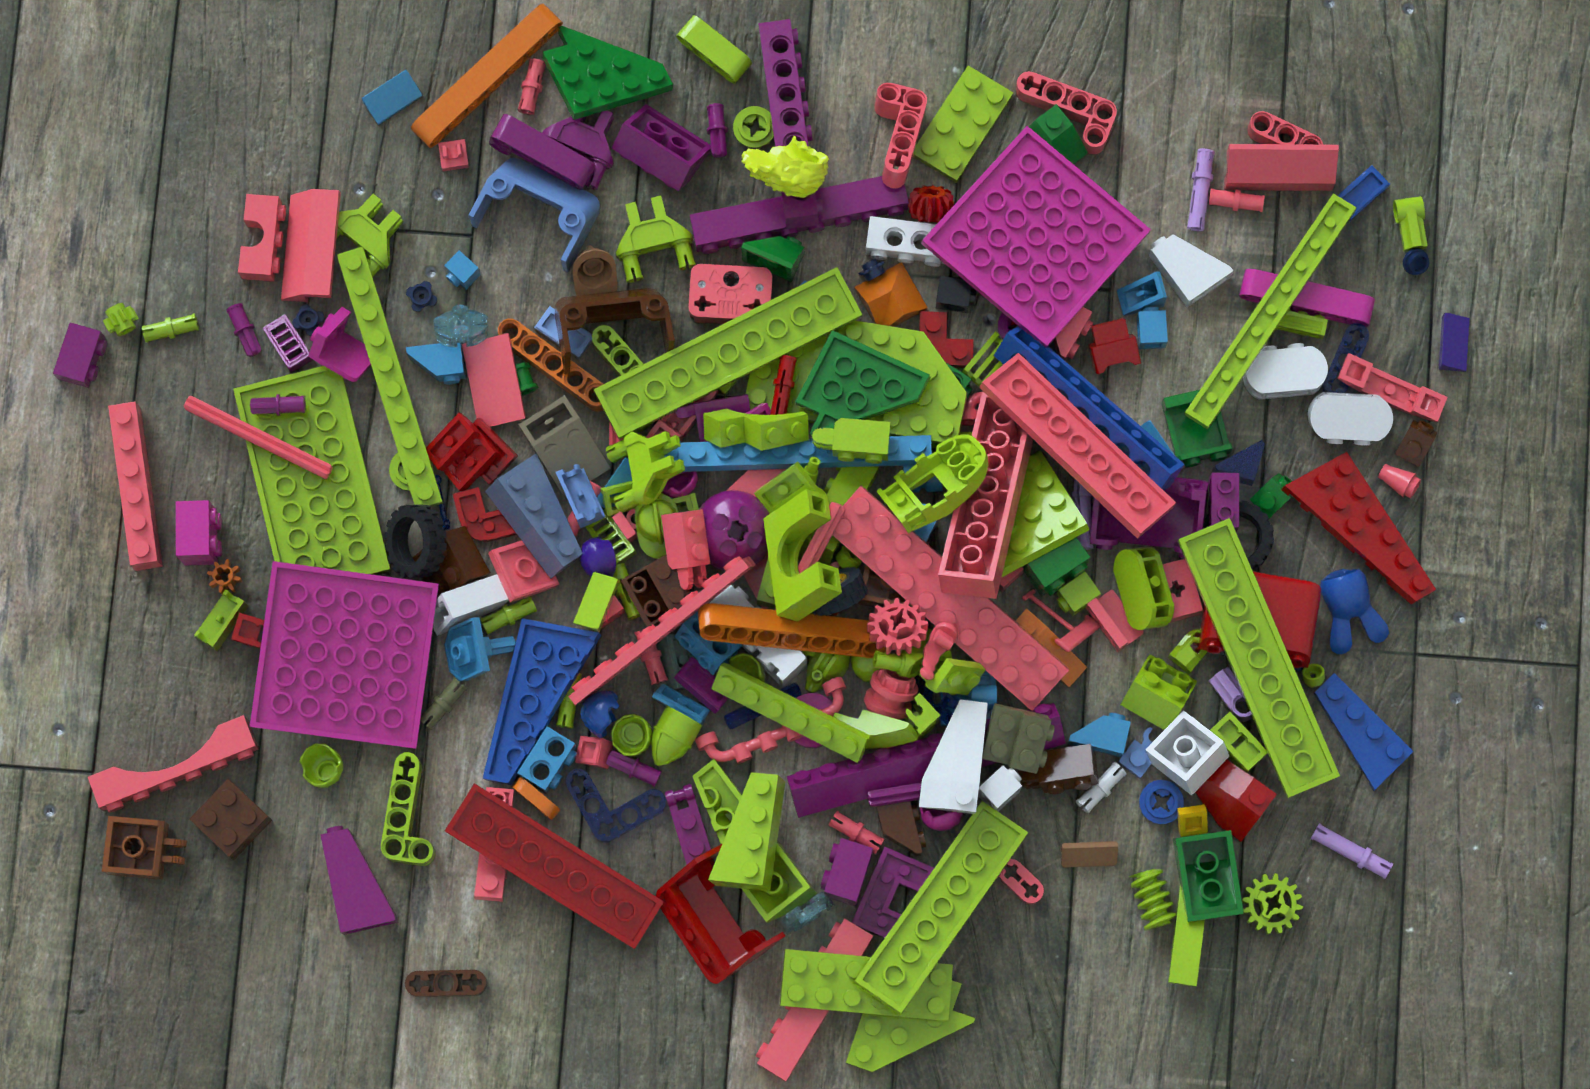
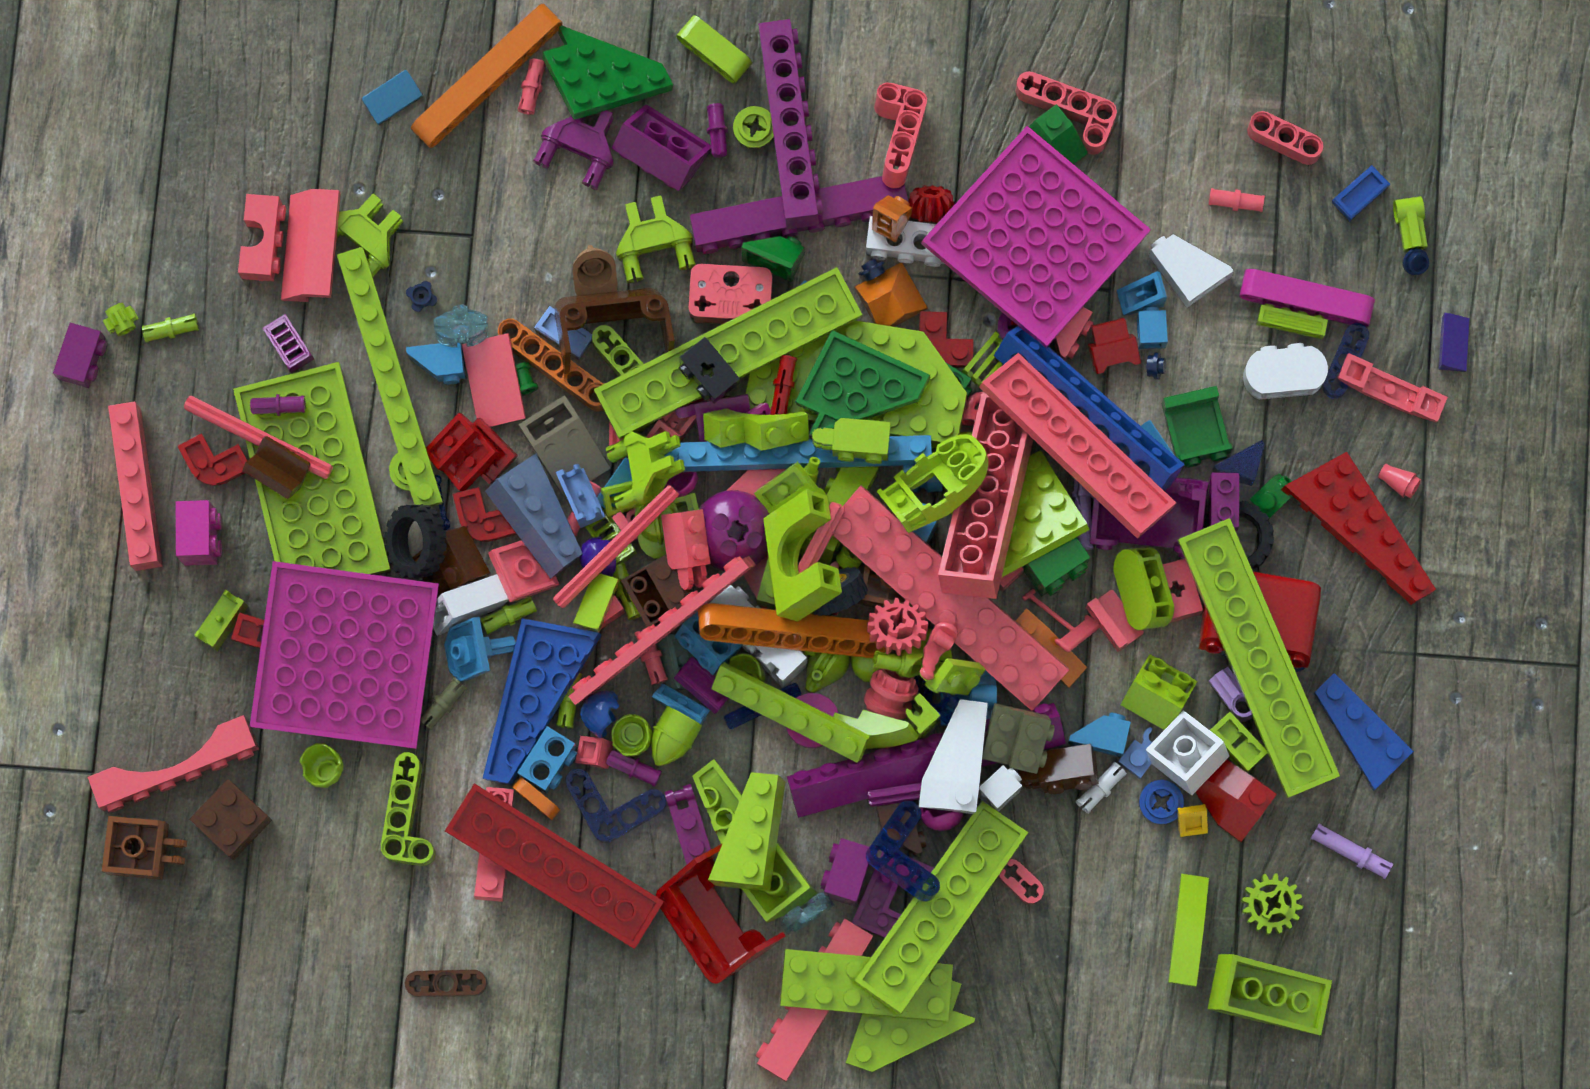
orange gear [207,559,242,595] -> none
magenta axle [226,303,262,357] -> none
dark blue plate [292,304,324,336] -> none
dark pink bracket [308,307,371,382] -> none
magenta slope [321,826,398,935] -> none
coral tile [438,139,469,171] -> none
dark azure plate [444,250,481,290] -> none
medium blue windscreen [469,158,600,272] -> none
magenta beam [489,114,596,190] -> none
coral bar [695,677,846,764] -> none
neon yellow hair [741,136,829,198] -> none
coral pin [828,810,885,854] -> none
lime plate [913,65,1014,183] -> none
black brick [935,276,976,313] -> none
lime brick [1056,571,1101,617] -> none
medium nougat slope [1060,841,1118,868] -> none
lime piece [1129,869,1177,931] -> none
lime rock [1168,628,1207,674] -> none
green slope [1173,830,1244,922] -> none
lime plate [1185,193,1357,430] -> none
lavender pin [1187,148,1215,231] -> none
coral slope [1224,144,1339,191] -> none
lime hinge [1302,664,1325,688] -> none
white brick [1308,392,1393,445] -> none
blue piece [1320,569,1389,654] -> none
reddish brown bracket [1395,420,1437,467] -> none
none -> red plate [178,433,248,486]
none -> reddish brown panel [242,436,311,499]
none -> coral axle [553,485,679,608]
none -> black brick [679,337,740,404]
none -> clear blue beam [866,800,940,902]
none -> orange slope [872,195,912,243]
none -> dark blue plate [1146,352,1166,380]
none -> lime slope [1207,954,1332,1036]

